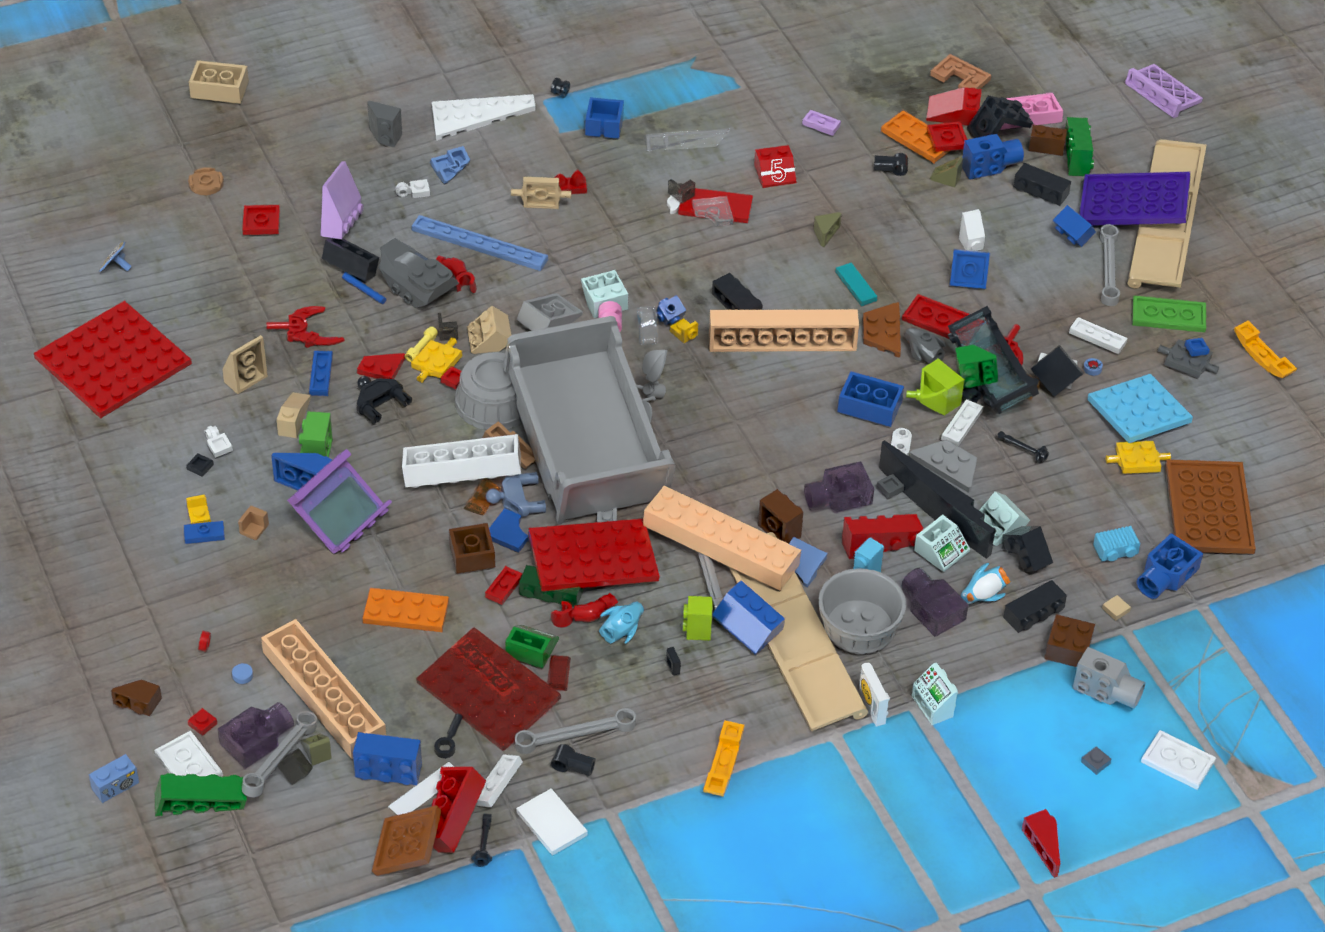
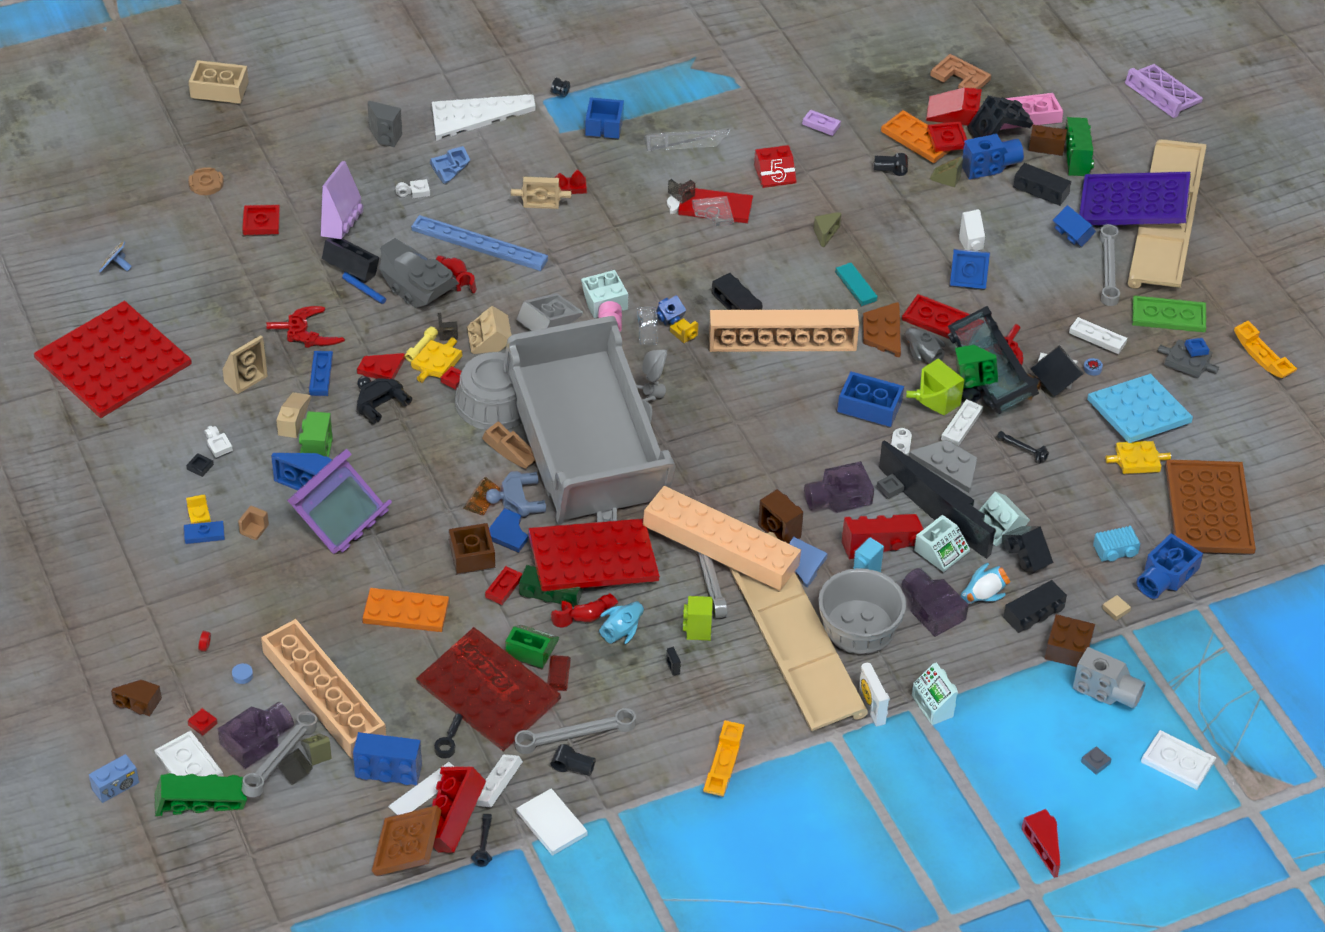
white brick [402,434,521,488] -> none
blue slope [712,580,785,655] -> none

